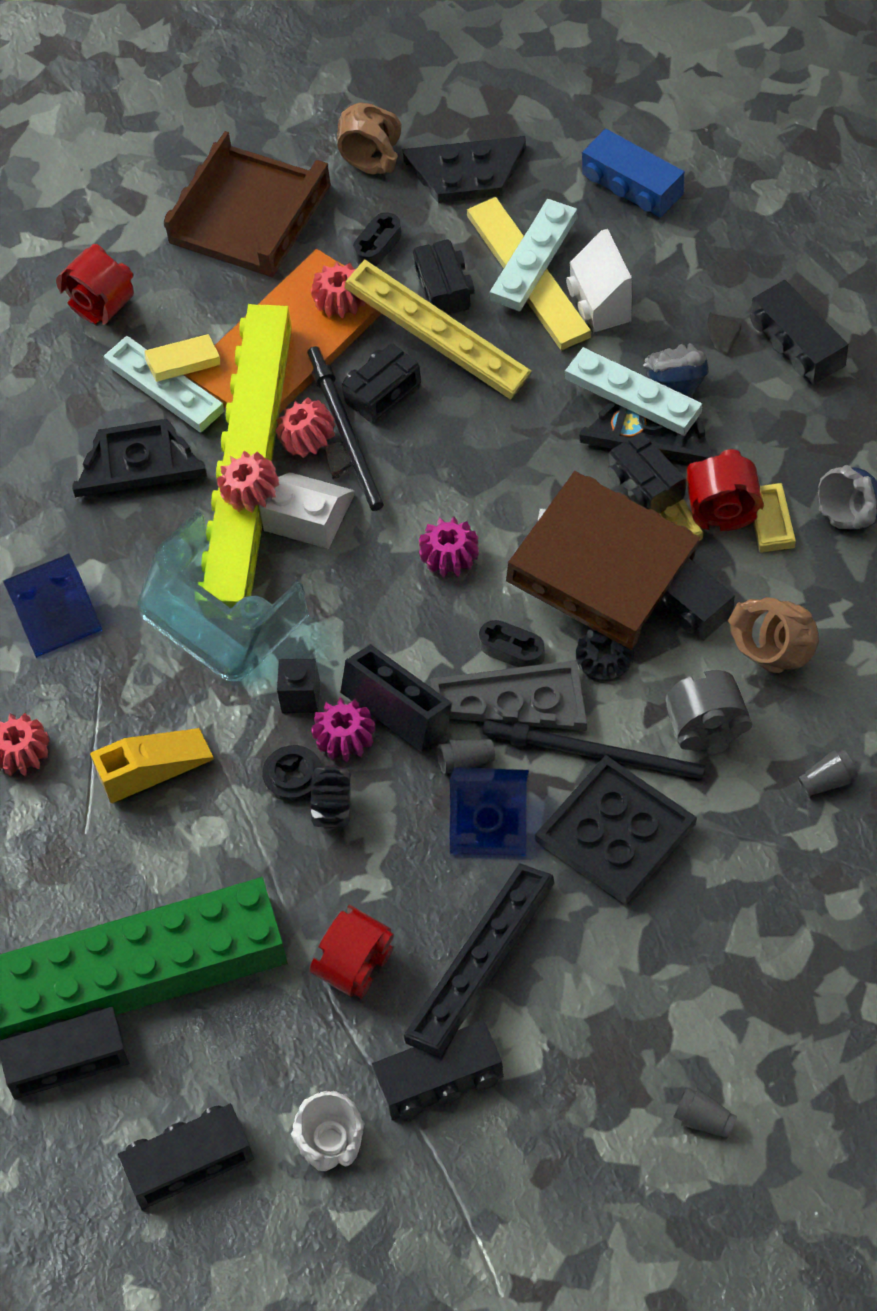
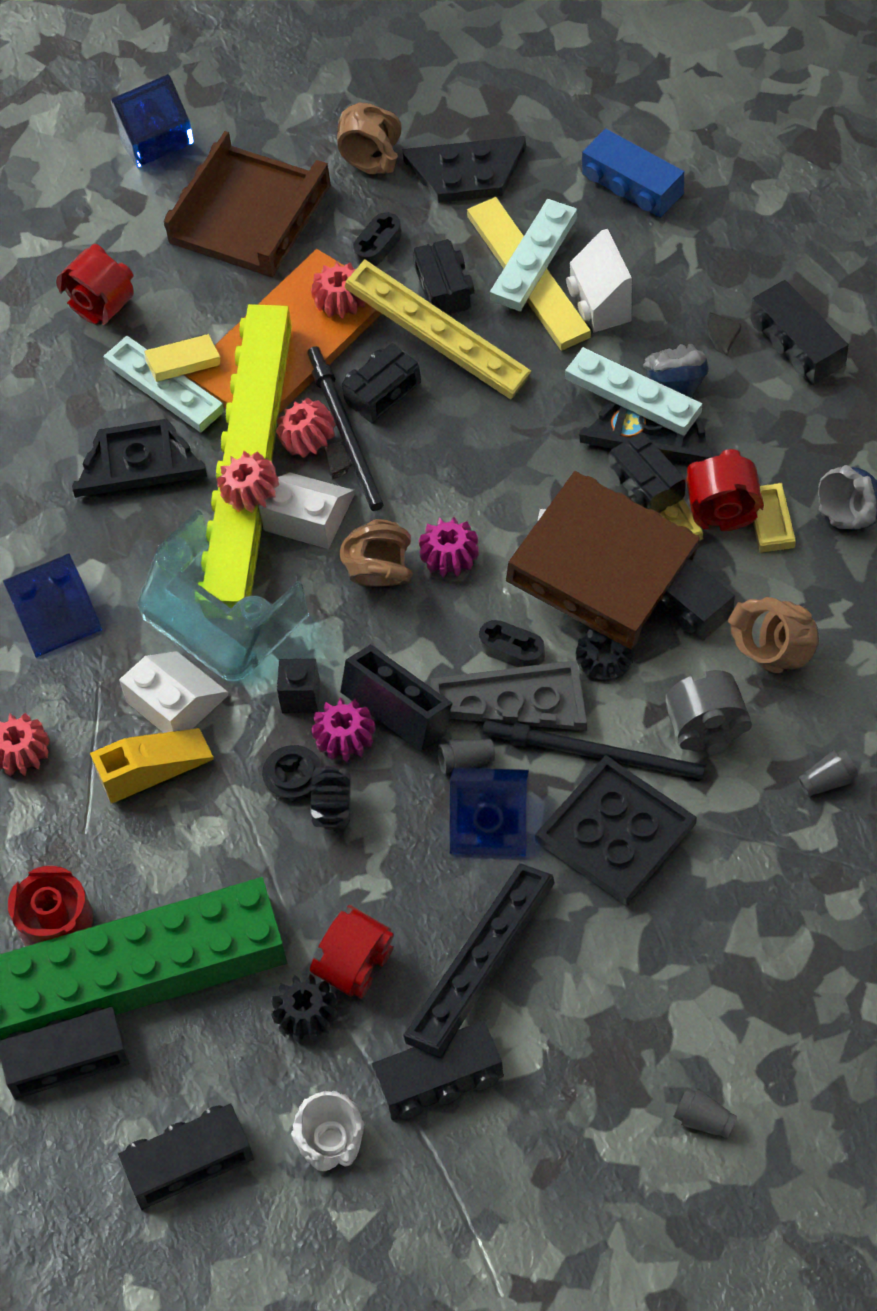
none -> red brick [8,866,93,947]
none -> clear blue slope [111,74,194,168]
none -> white slope [119,651,228,733]
none -> black gear [271,974,338,1044]
none -> medium nougat helmet [340,519,413,587]

